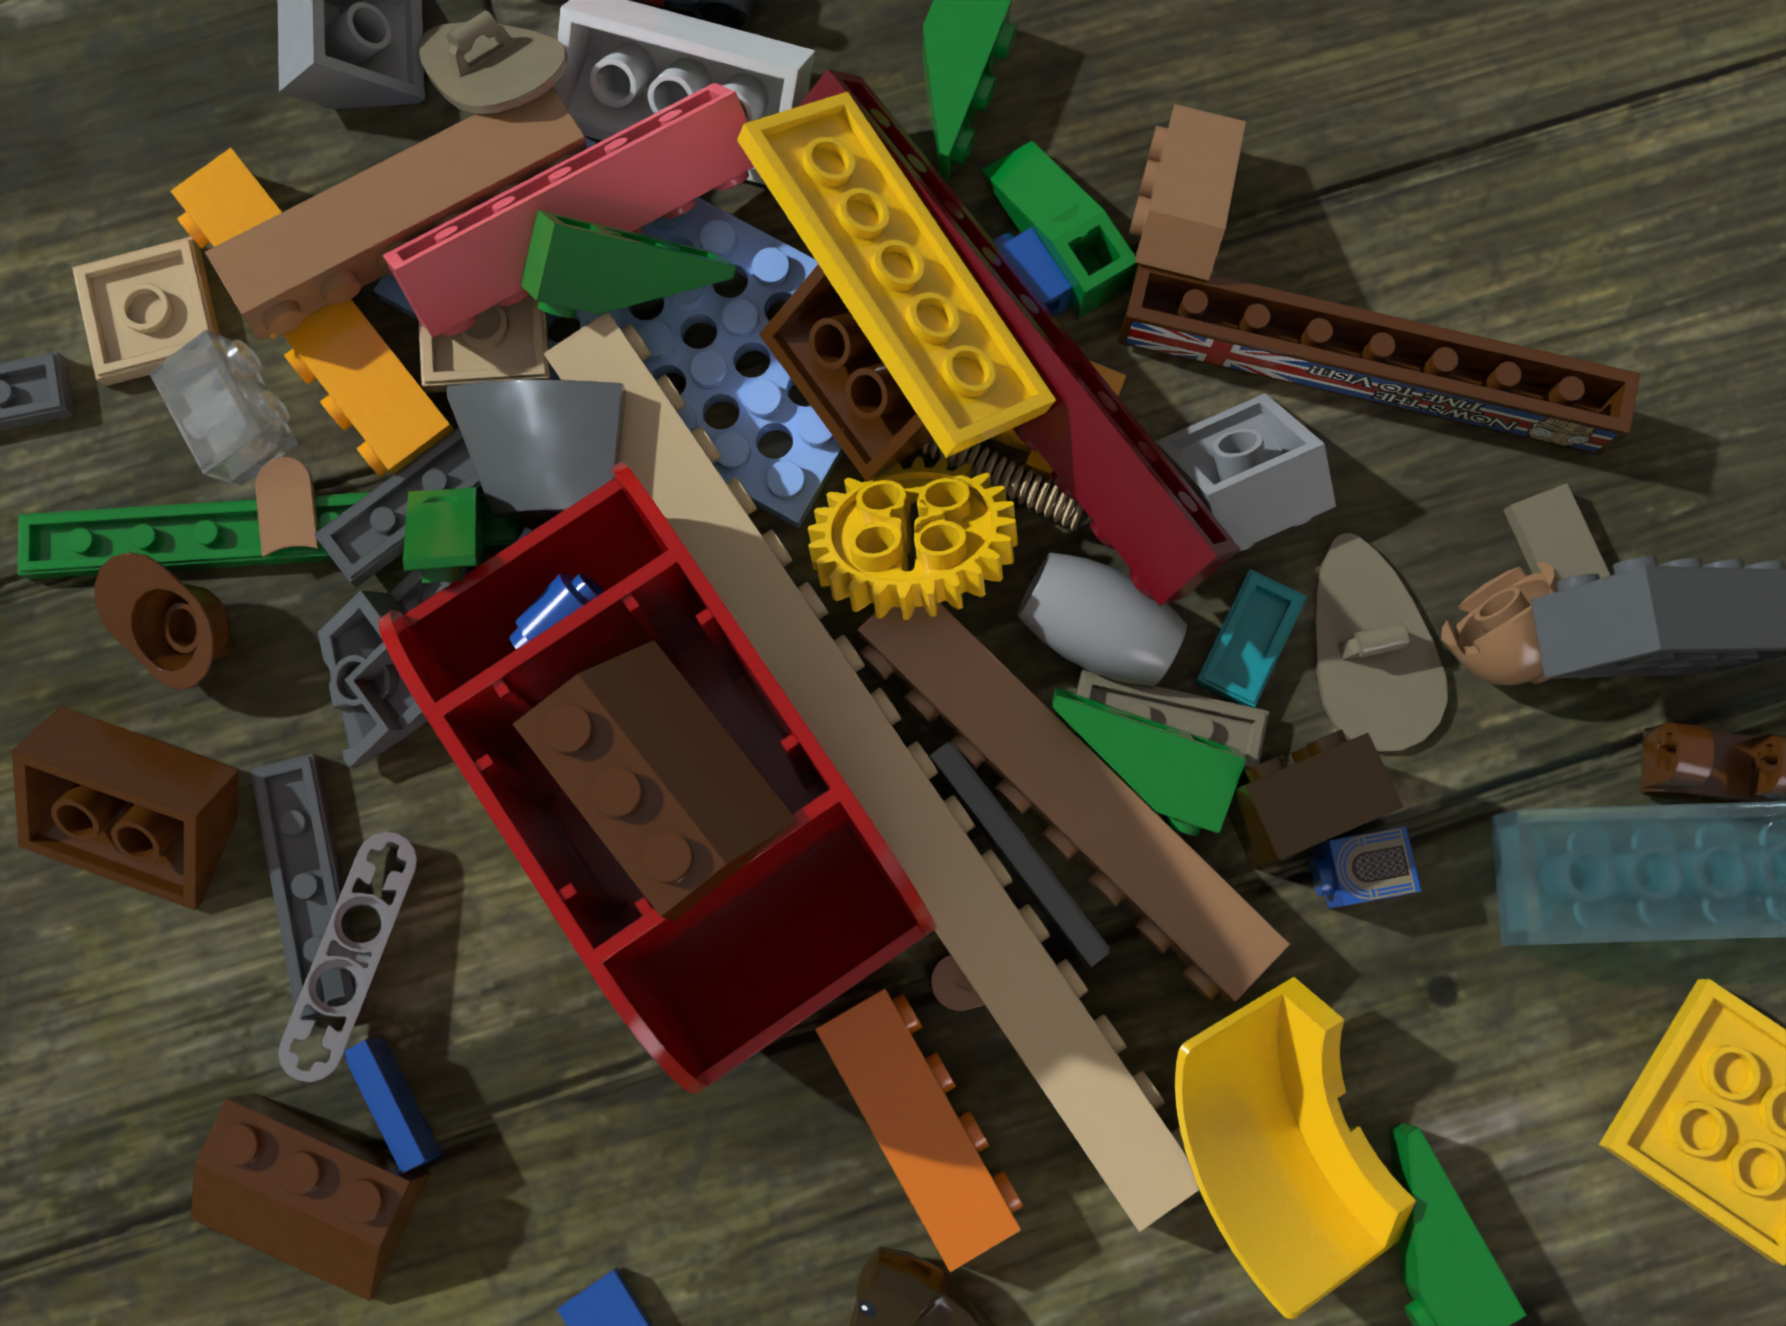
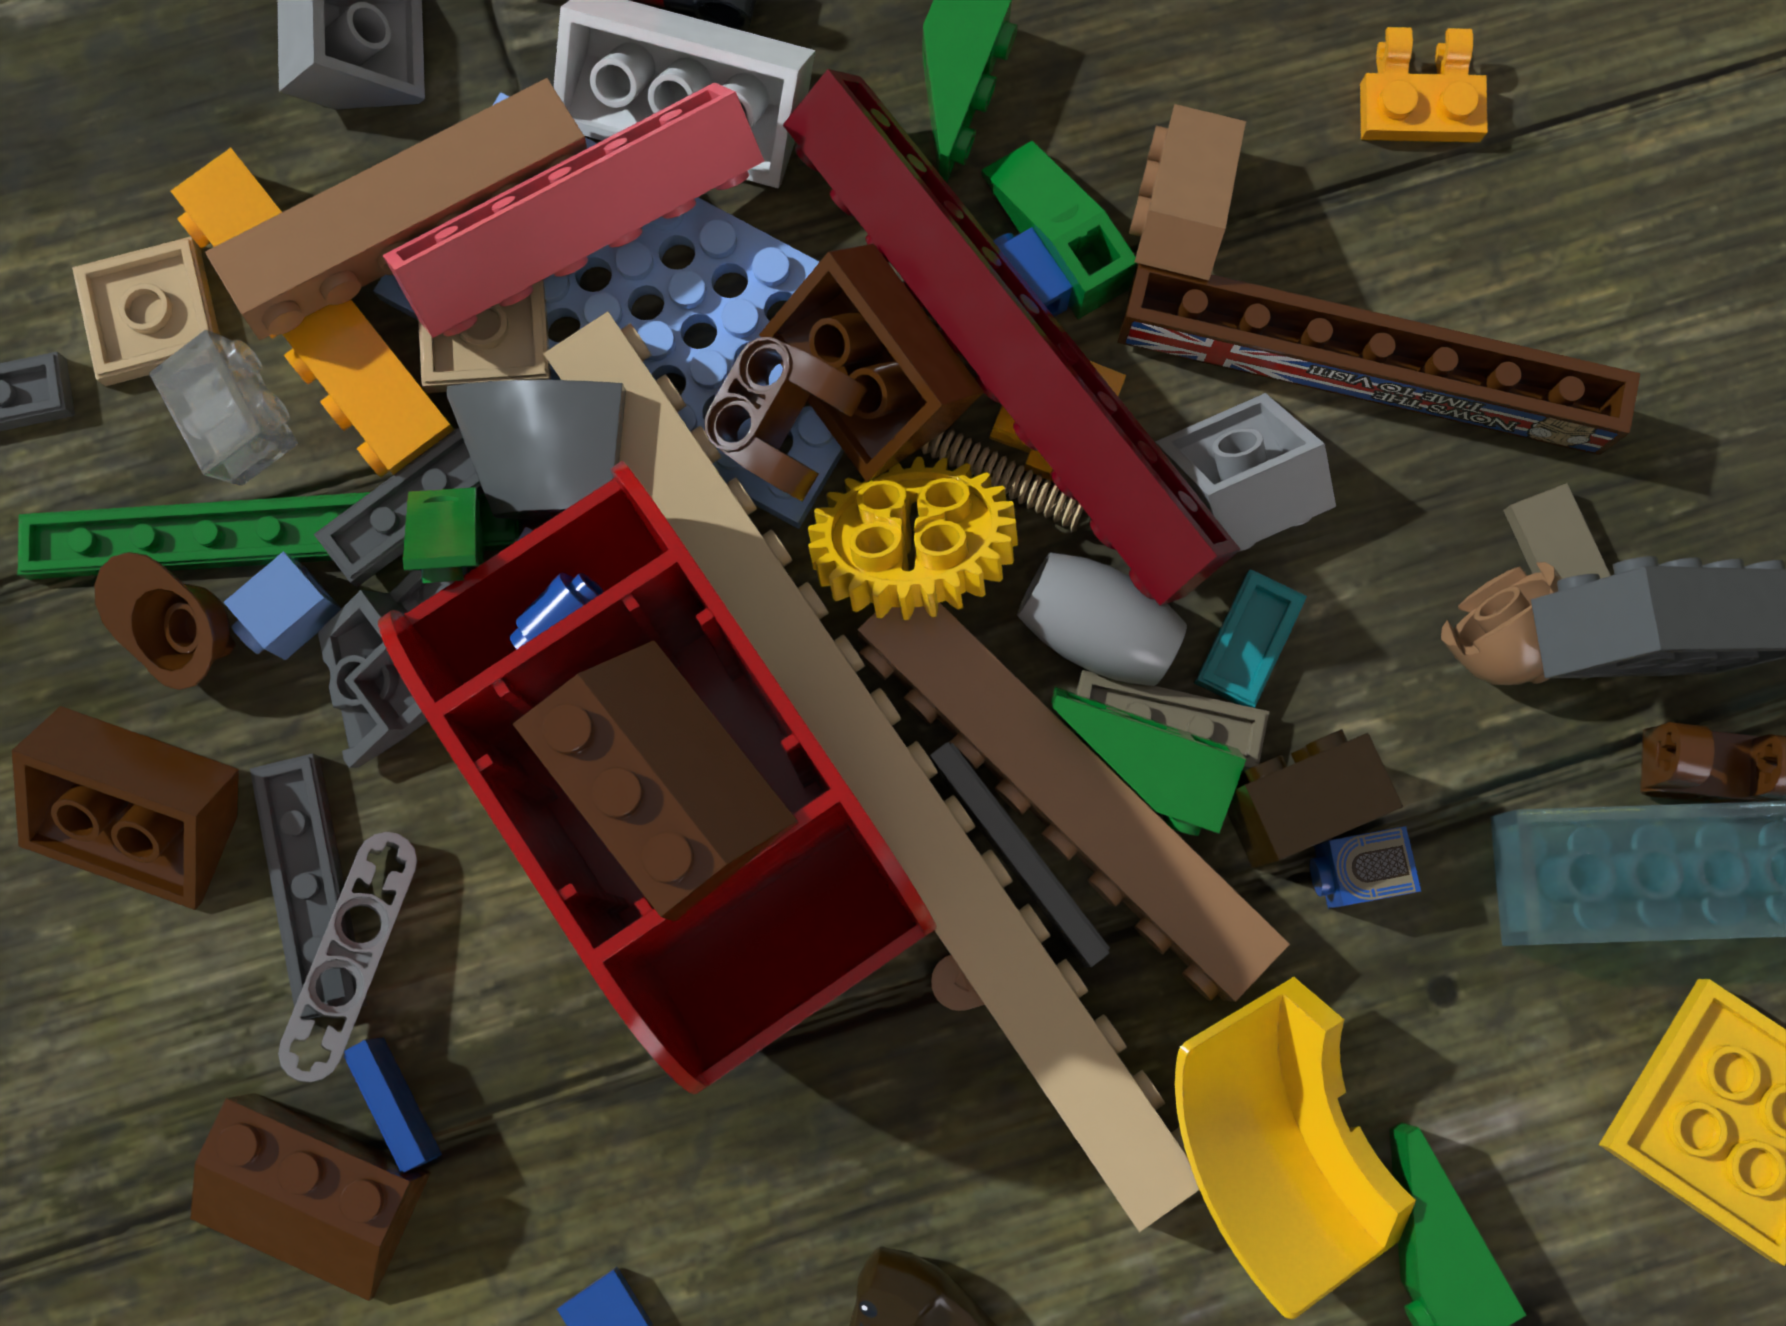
medium nougat piece [255,457,319,558] -> none
dark tan shield [419,10,568,114] -> none
green slope [520,210,737,318] -> none
yellow plate [737,92,1056,458] -> none
orange brick [815,988,1024,1272] -> none
dark tan shield [1314,533,1448,752] -> none
none -> medium blue brick [224,551,342,660]
none -> reddish brown piece [705,337,867,502]
none -> light orange plate [1360,27,1488,142]

